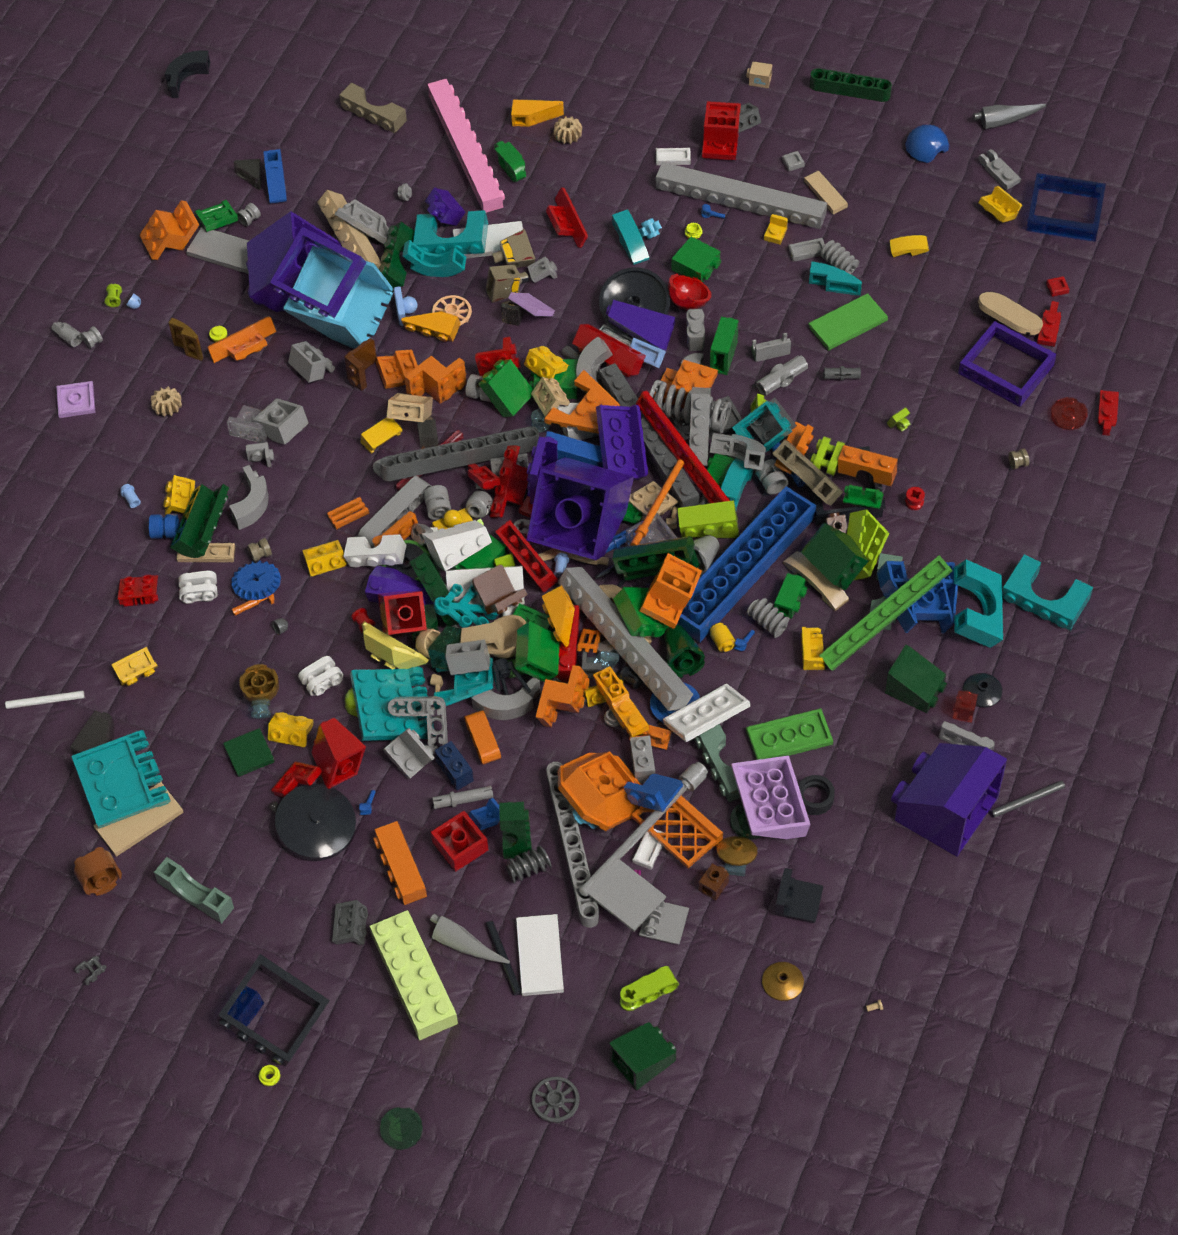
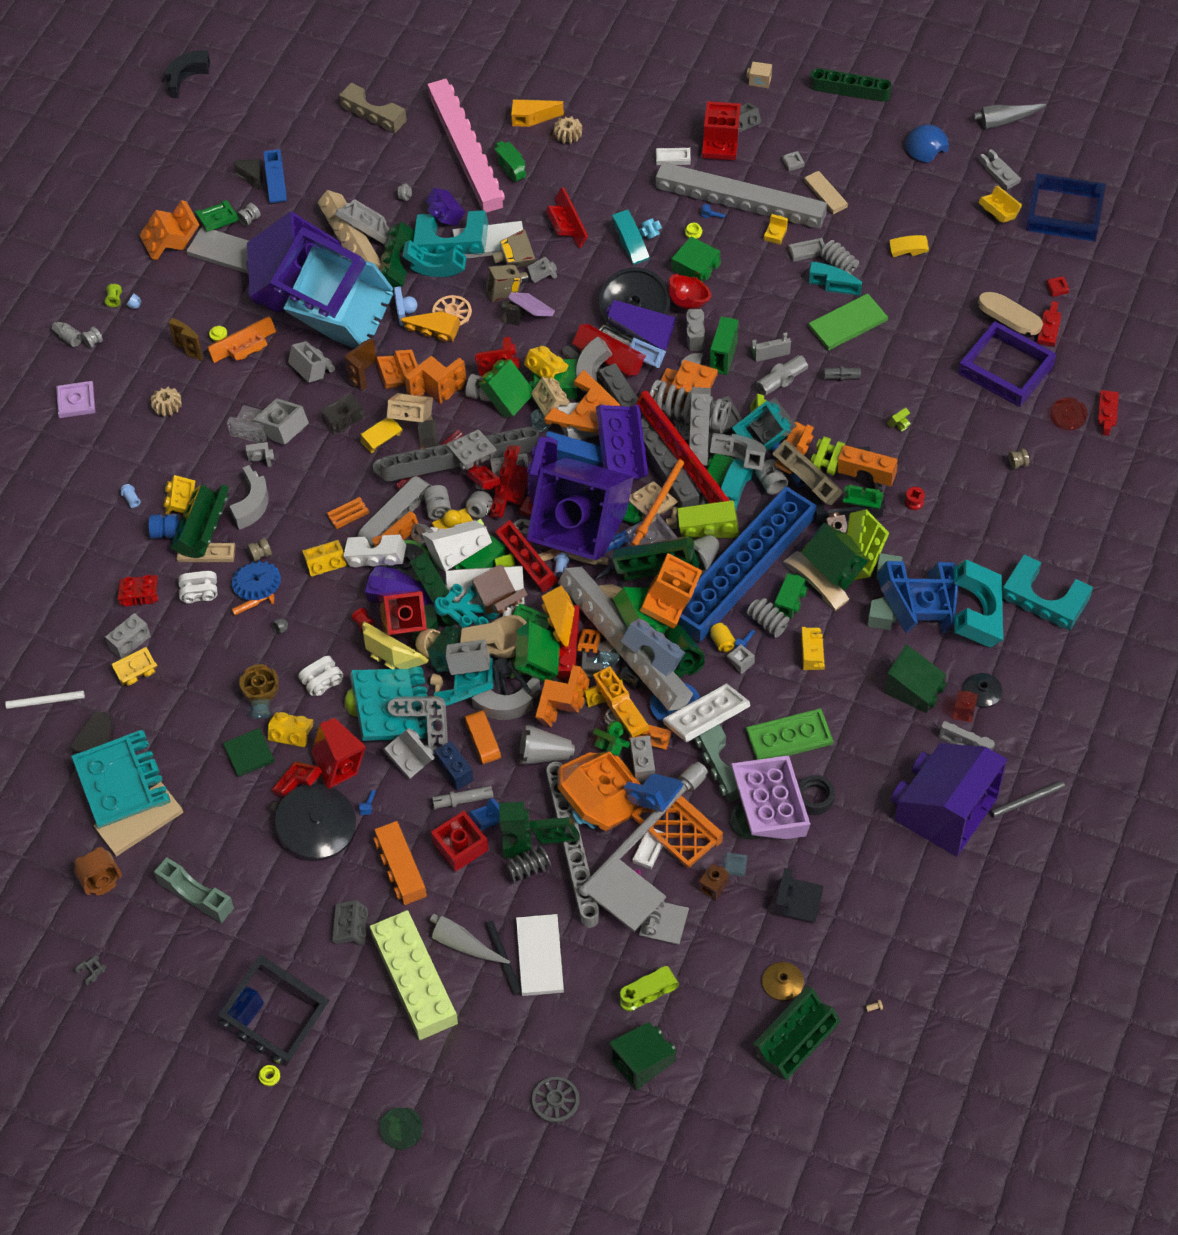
pearl gold dish [717,836,757,866] -> none
bright green plate [819,555,952,671] -> none
none -> light grey brick [105,613,151,659]
none -> clear smoke brick [321,393,365,435]
none -> light grey hinge [447,429,497,470]
none -> light grey cone [519,725,575,765]
none -> dark green tile [530,817,580,844]
none -> green hips [593,721,630,756]
none -> sand blue arch [620,618,685,676]
none -> light grey slope [727,644,755,674]
none -> dark green brick [753,986,841,1081]

